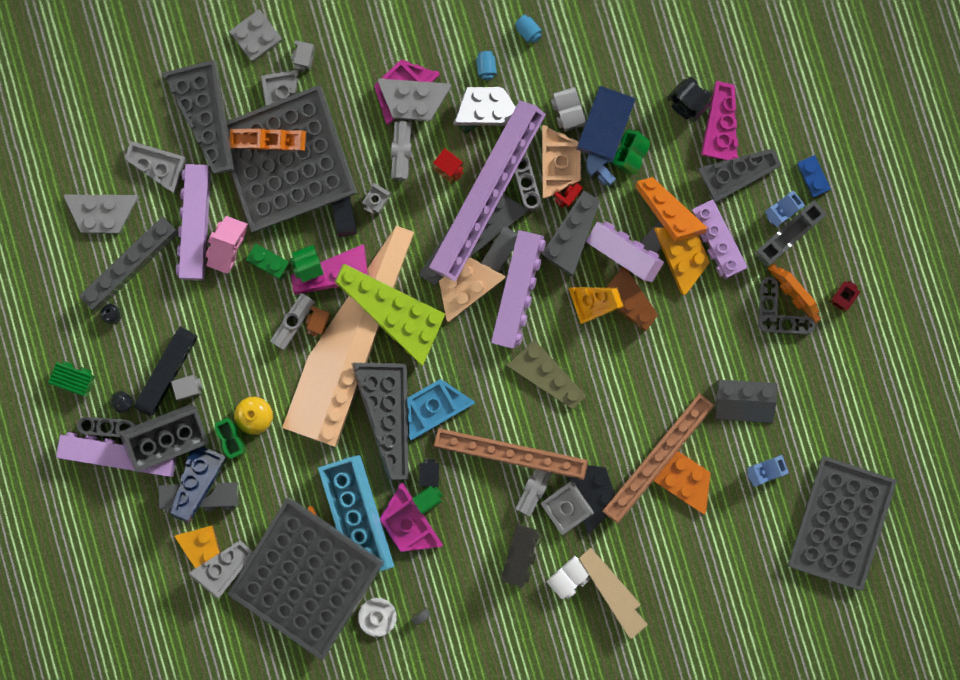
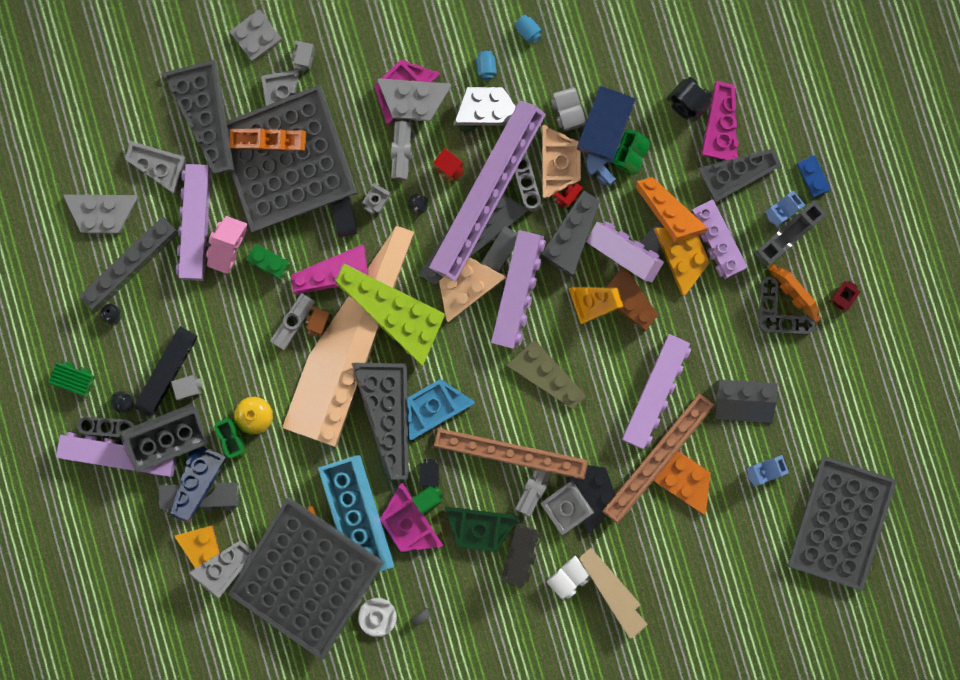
green brick [290,245,324,283] -> none
none -> black piece [408,194,429,214]
none -> dark green wing [445,506,519,552]
none -> lavender brick [622,334,691,450]

